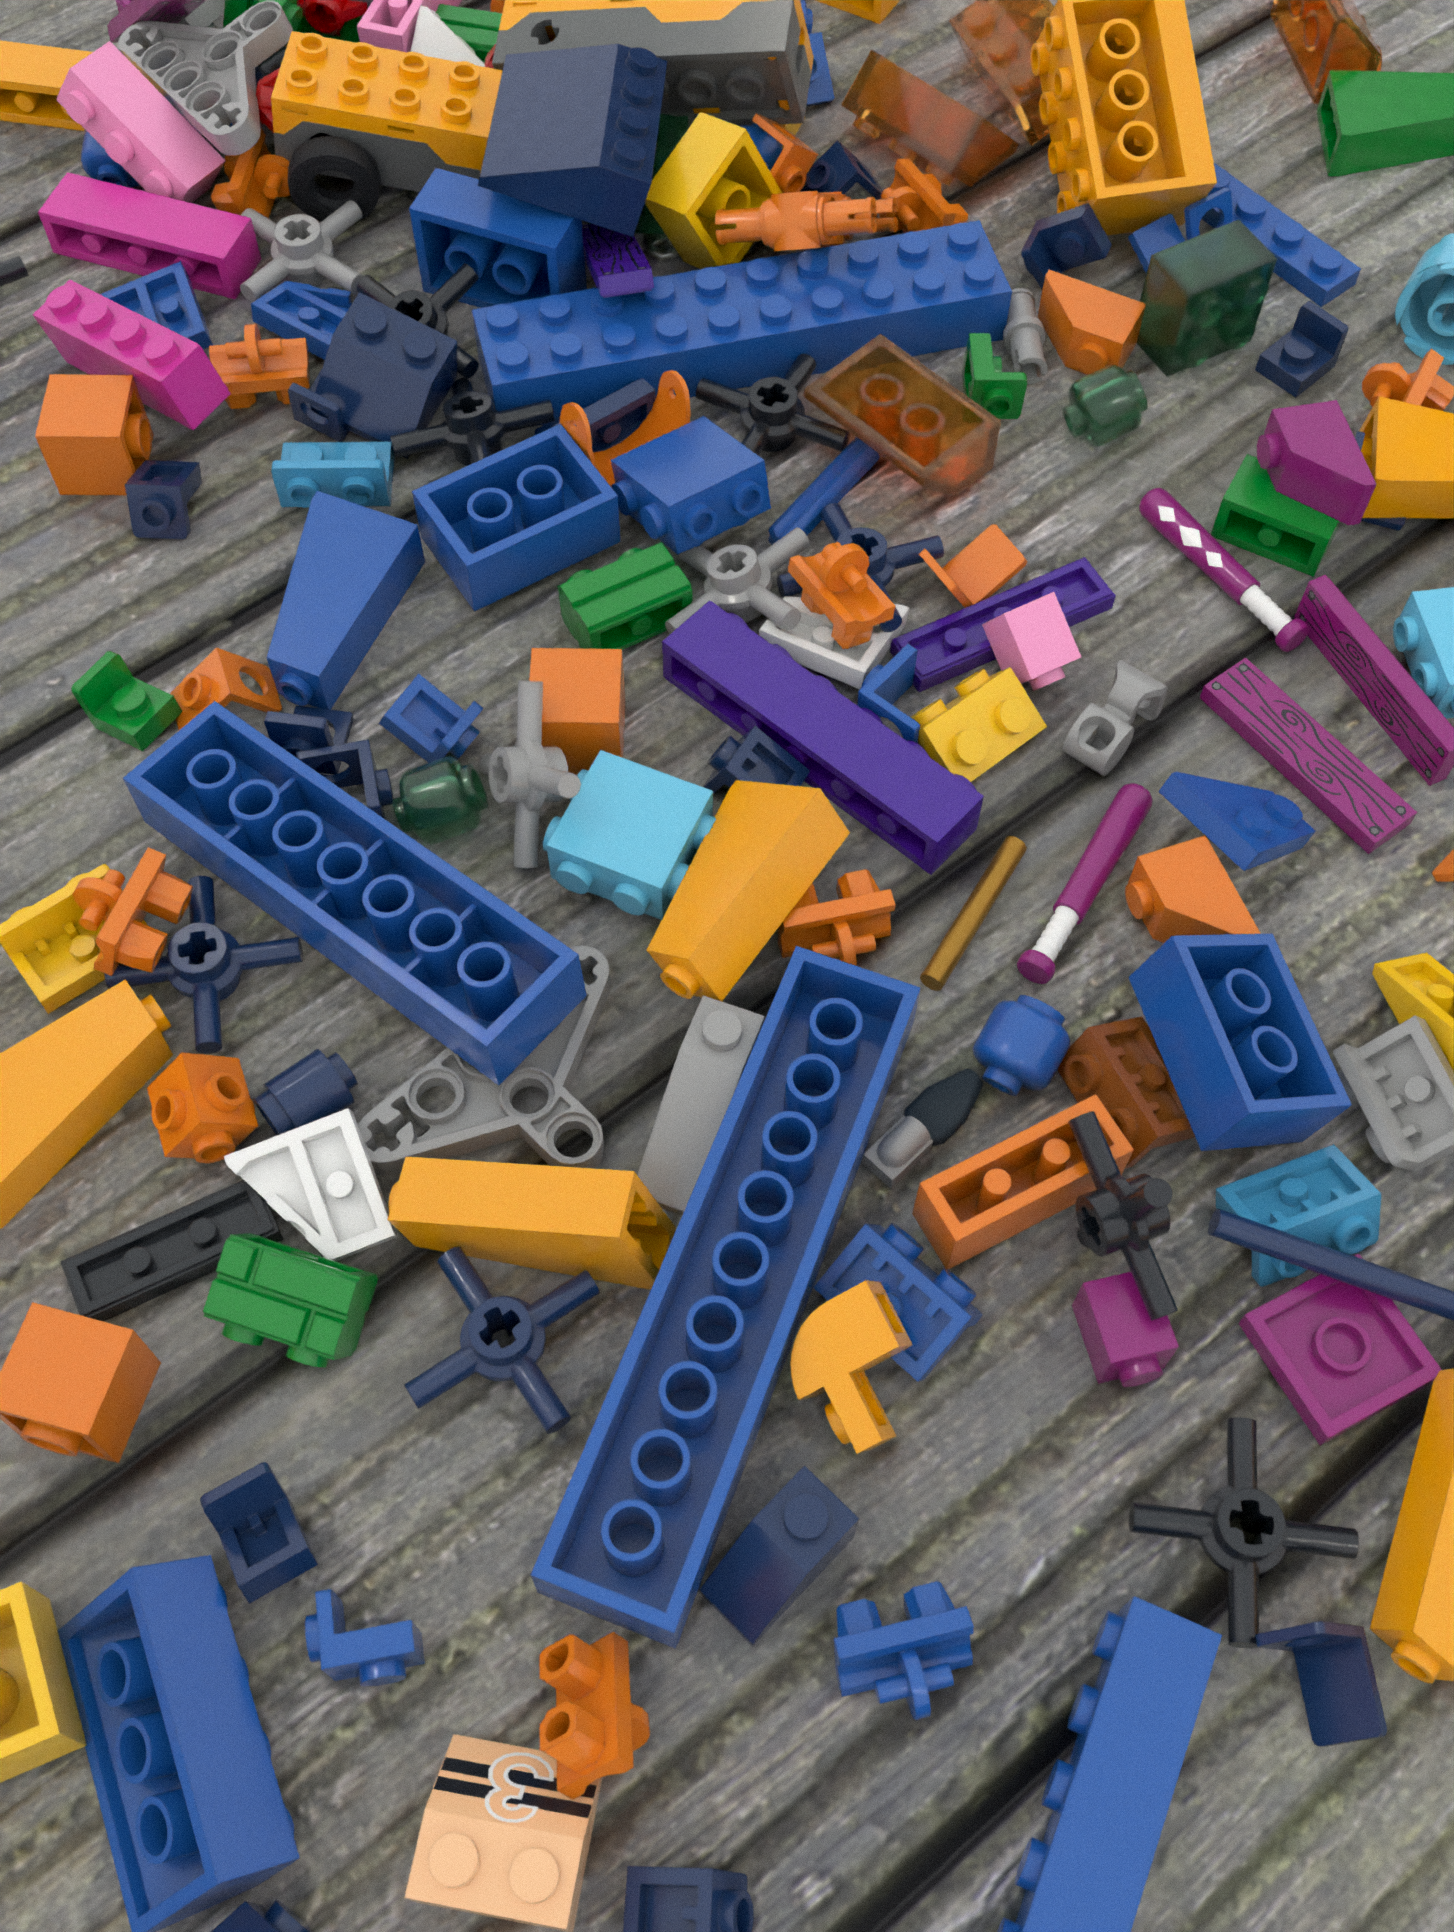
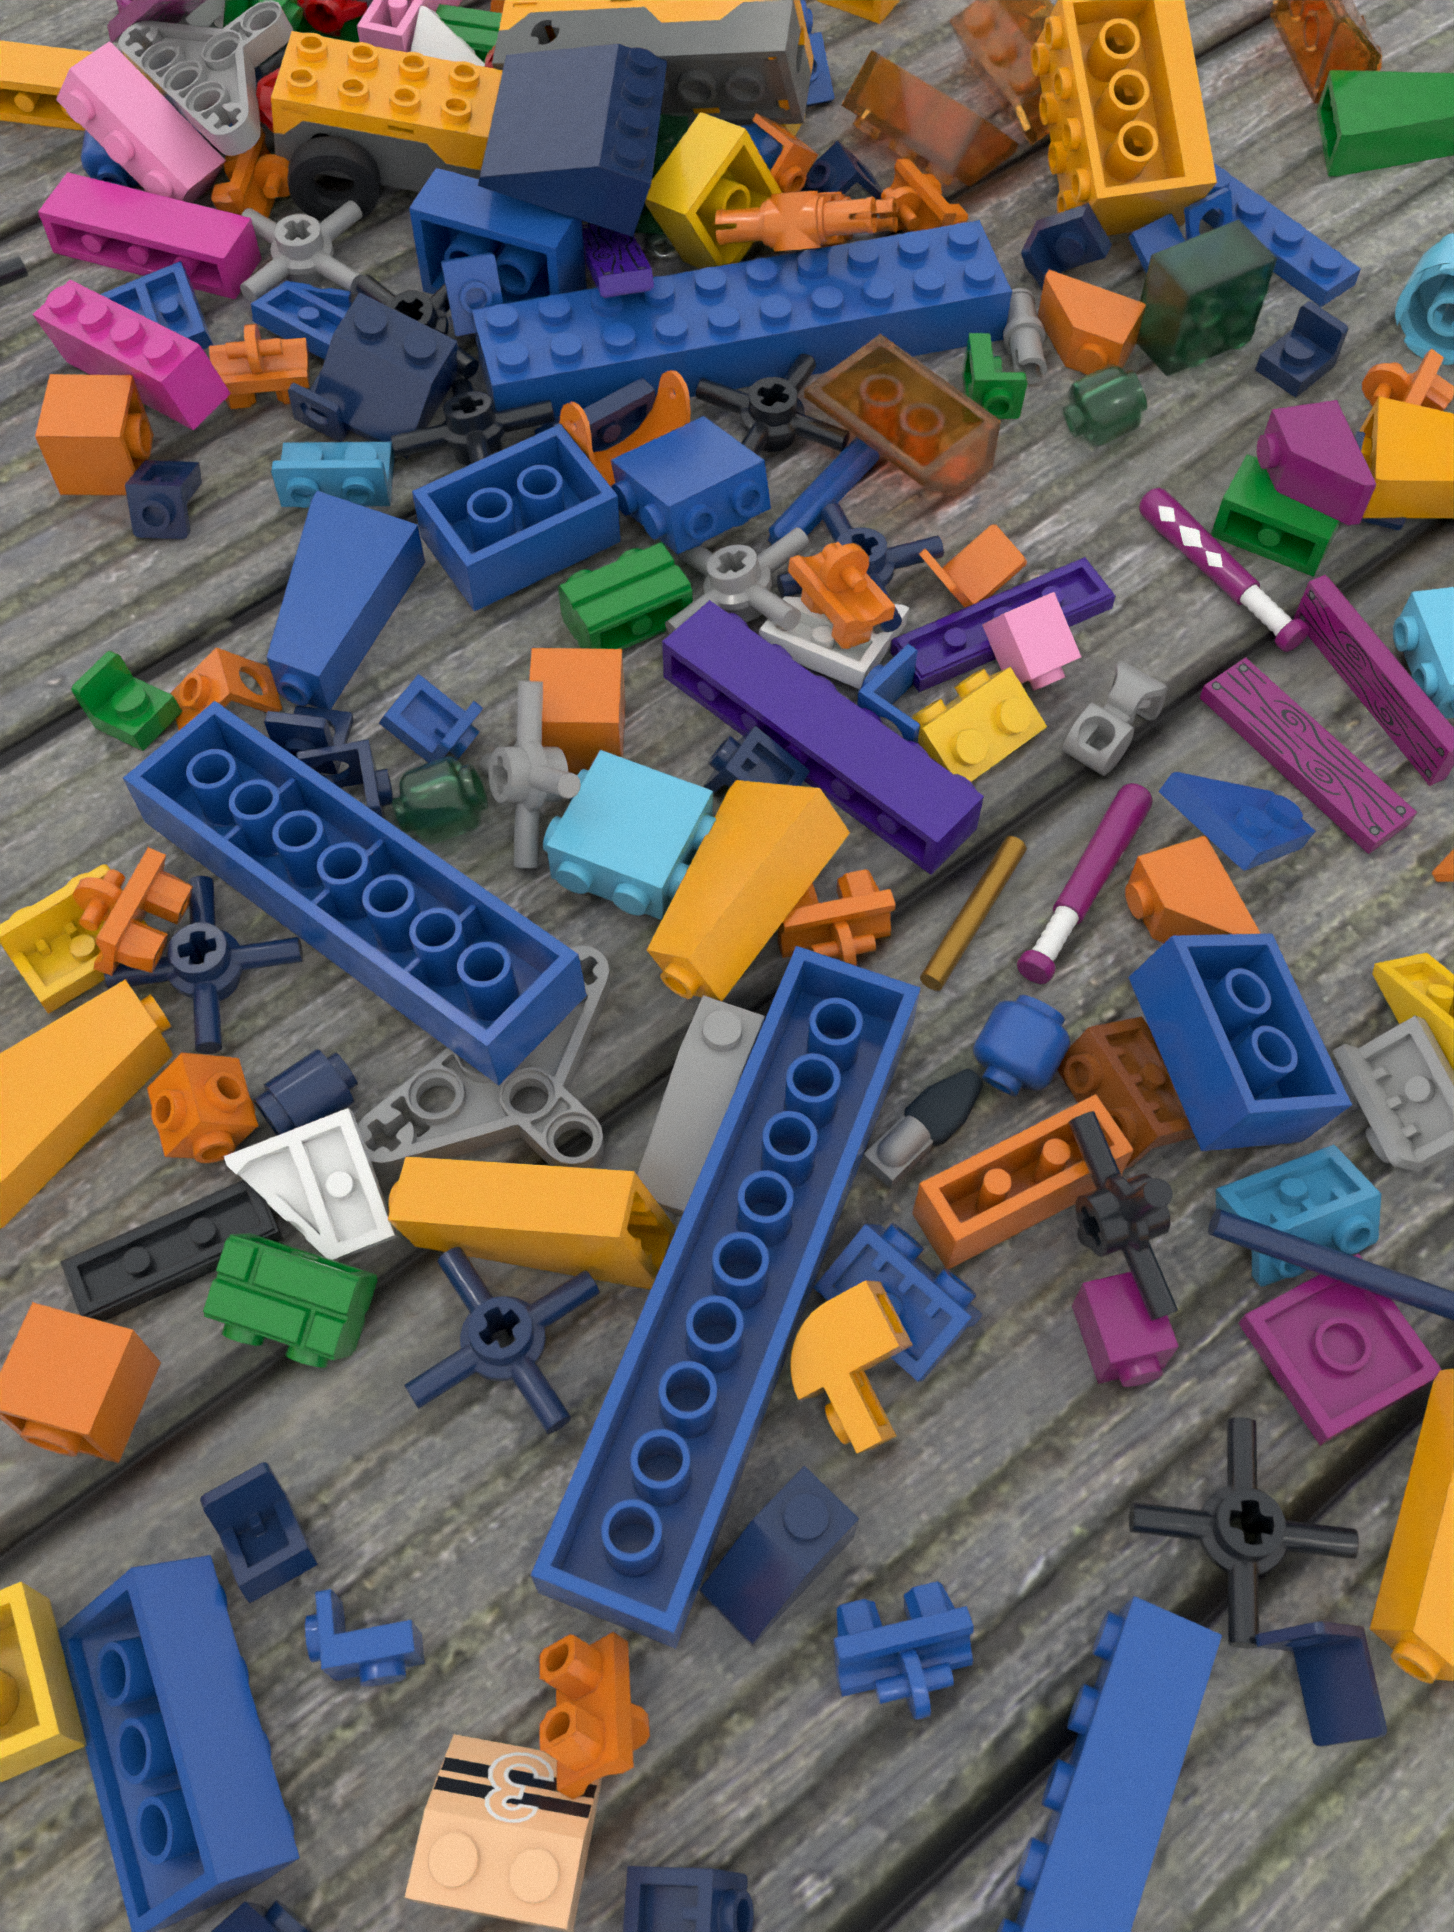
none -> blue bracket [441,252,503,336]

